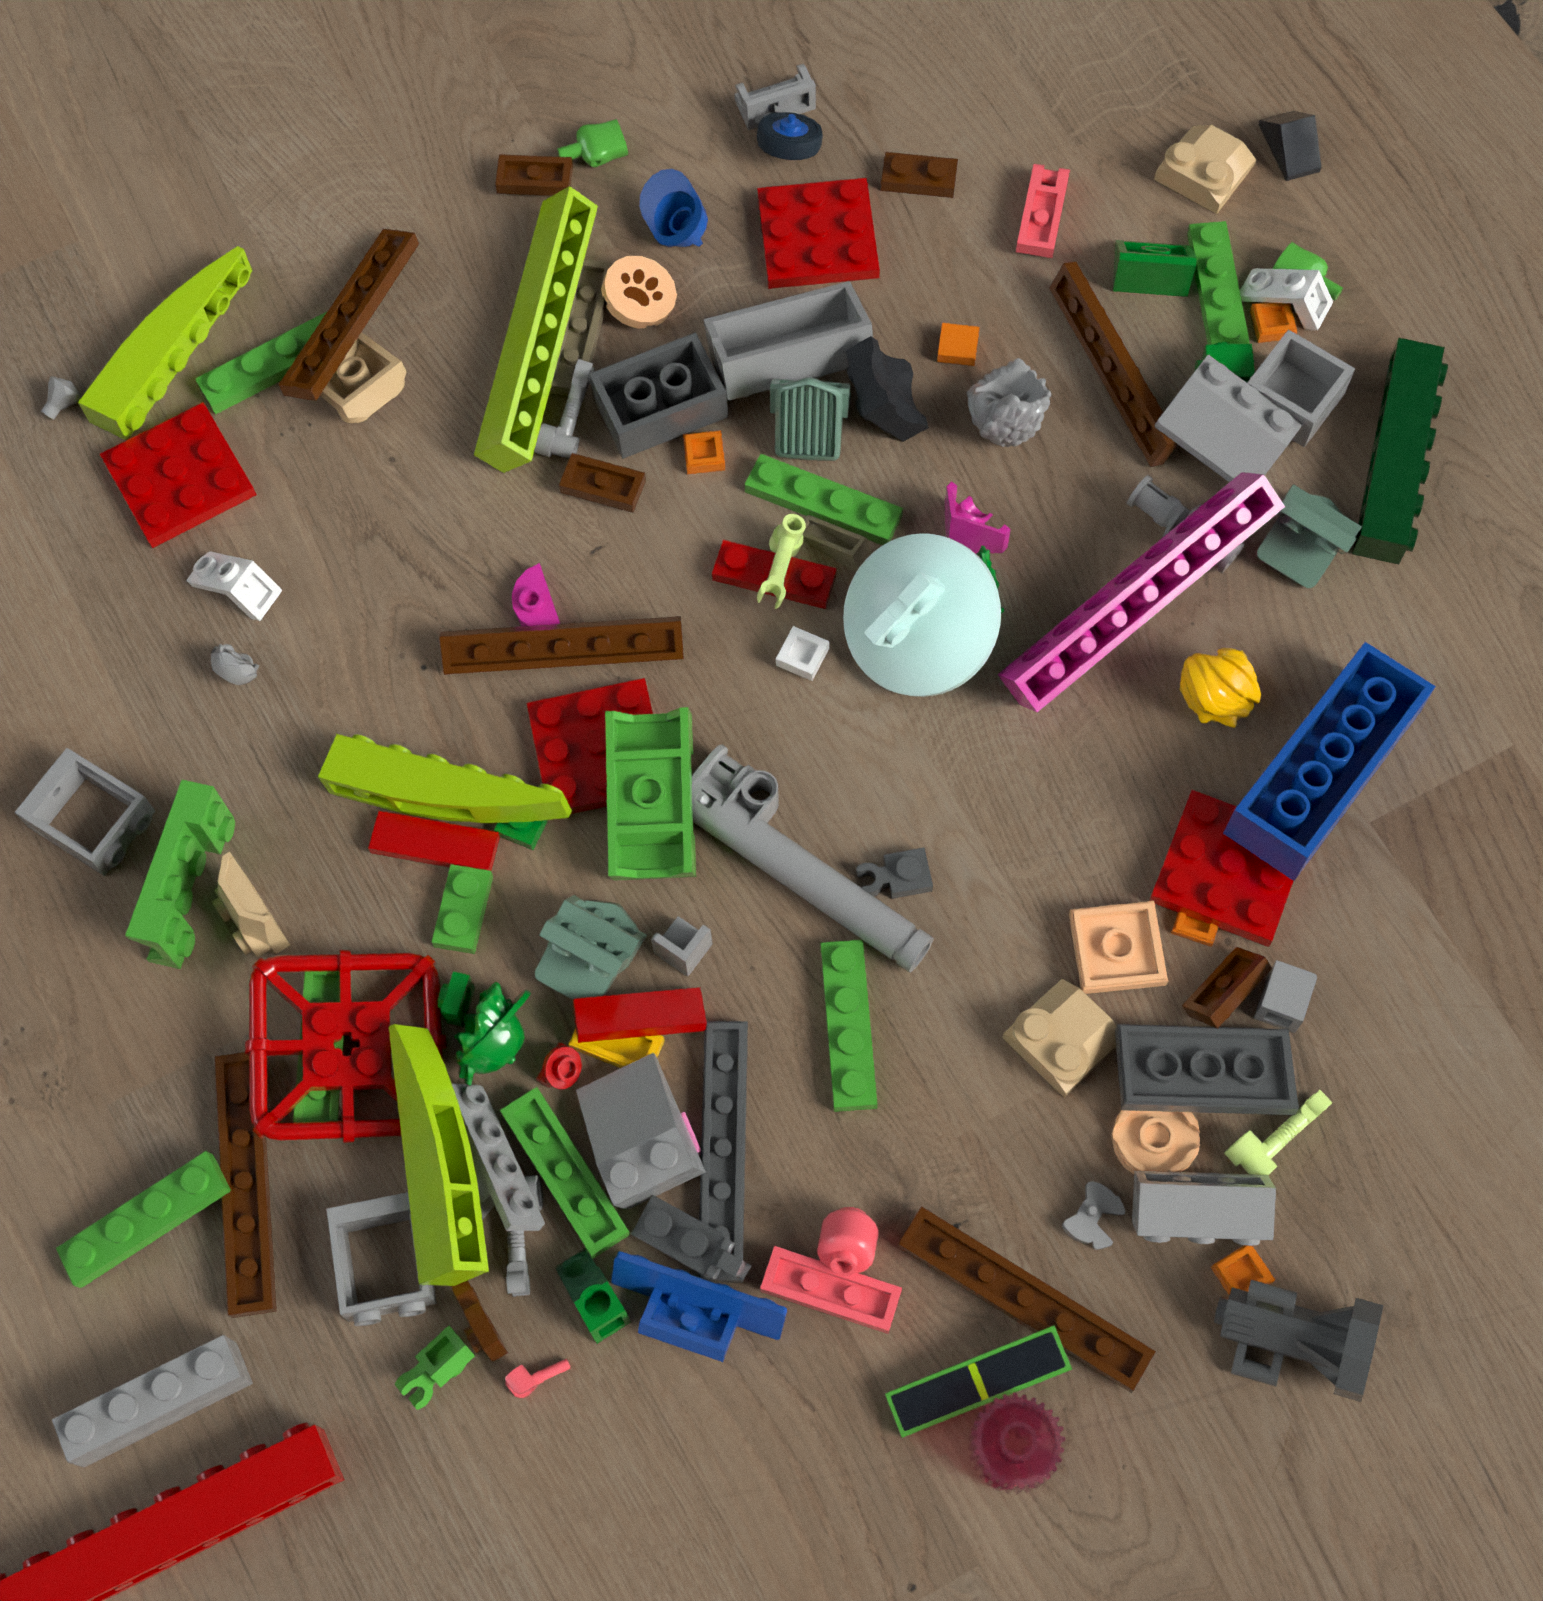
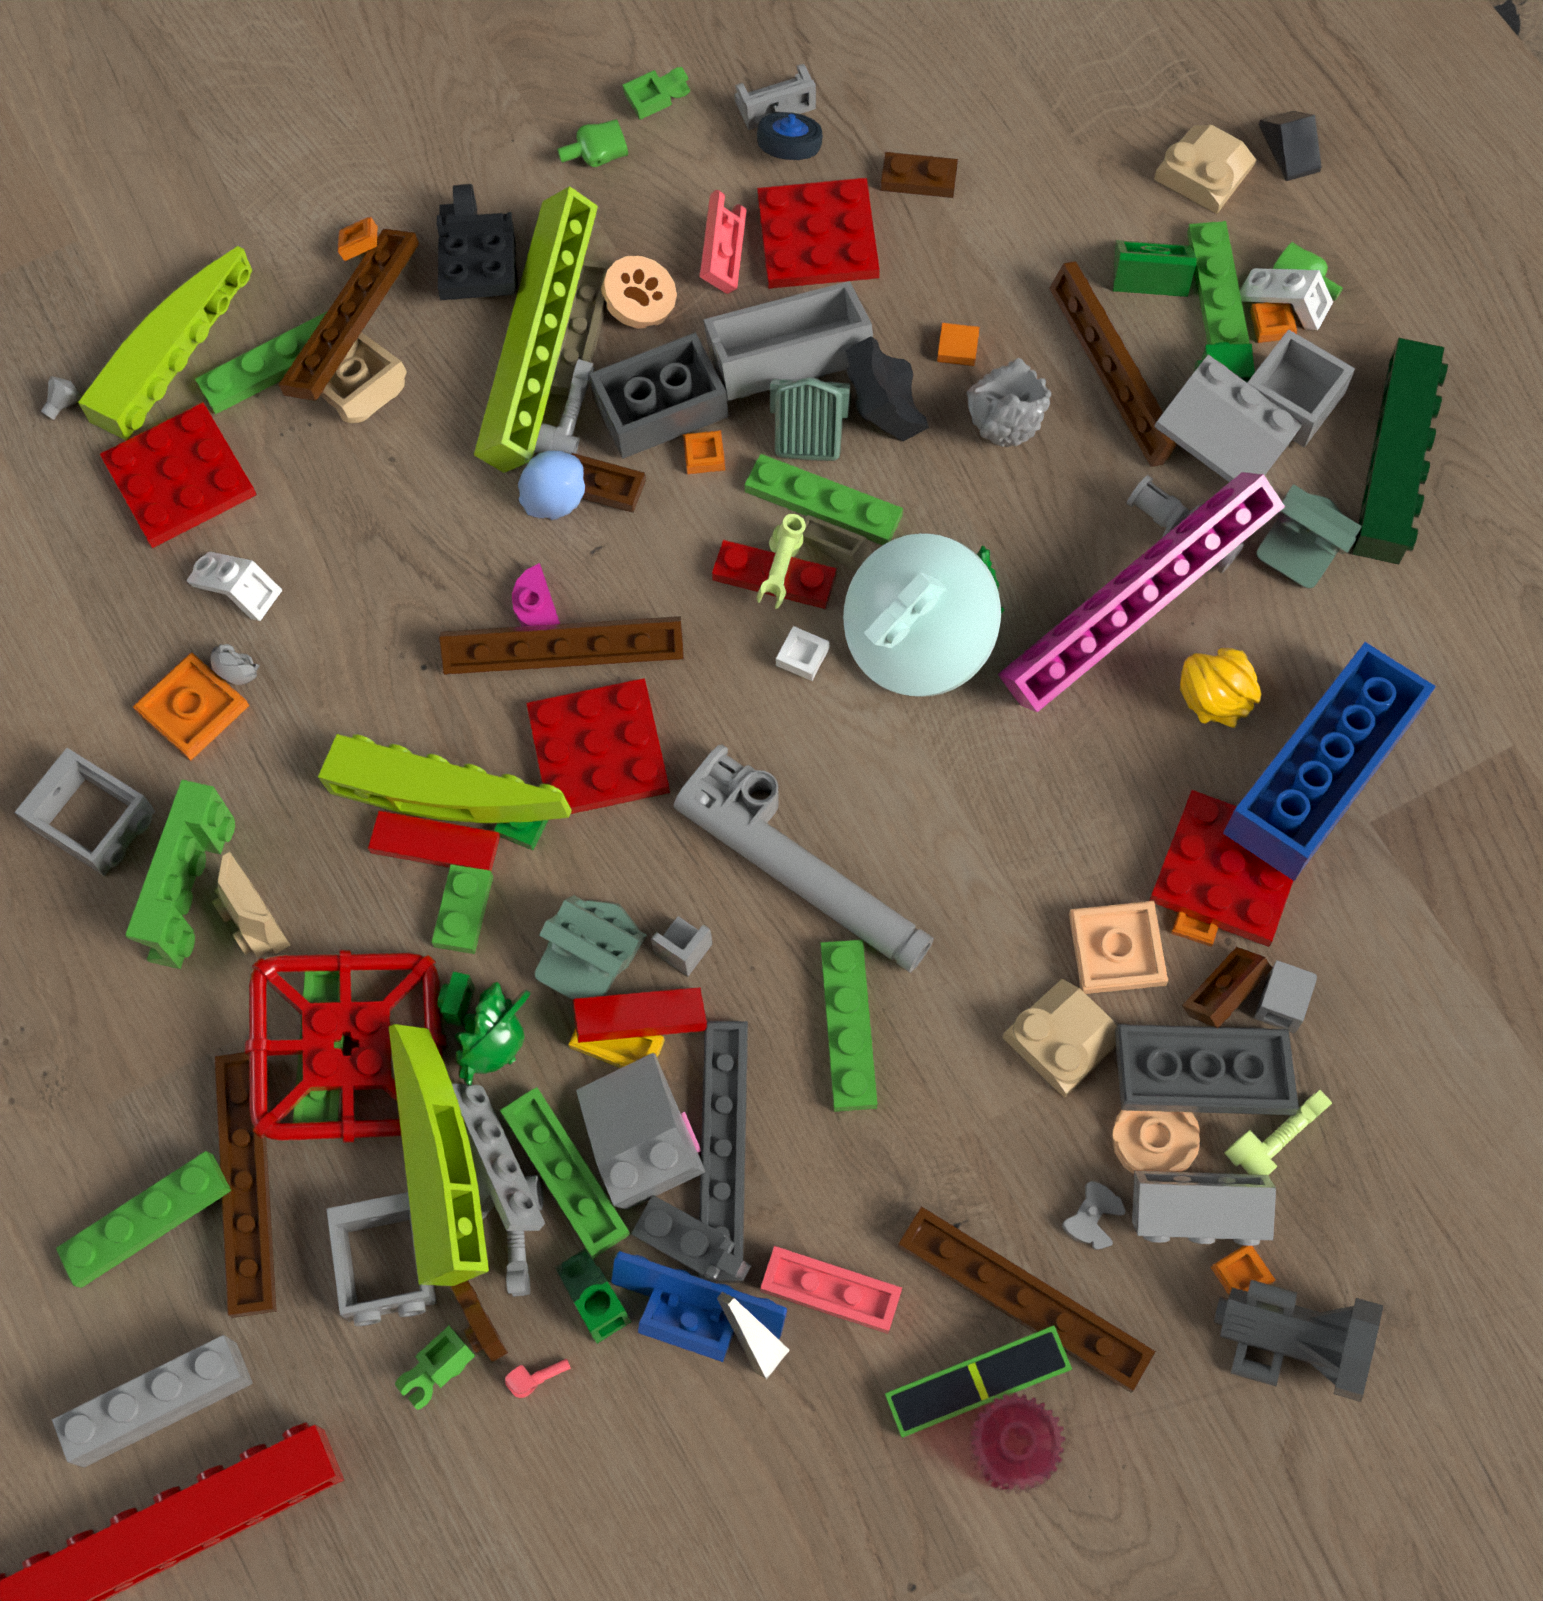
reddish brown plate [495,154,573,196] -> none
red plate [536,1042,582,1089] -> none
bright green piece [605,707,696,881] -> none
blue piece [639,169,708,247] -> none
coral head [817,1207,878,1276] -> none
dark grey plate [856,847,933,899] -> none
dark pink slope [944,481,1011,554] -> none
coral plate [1016,164,1070,258] -> none
none -> orange tile [133,652,249,761]
none -> orange tile [338,217,378,261]
none -> black plate [436,184,518,301]
none -> light blue hair [518,451,585,520]
none -> bright green plate [622,67,690,120]
none -> coral hinge [700,190,746,294]
none -> piece [717,1292,789,1379]

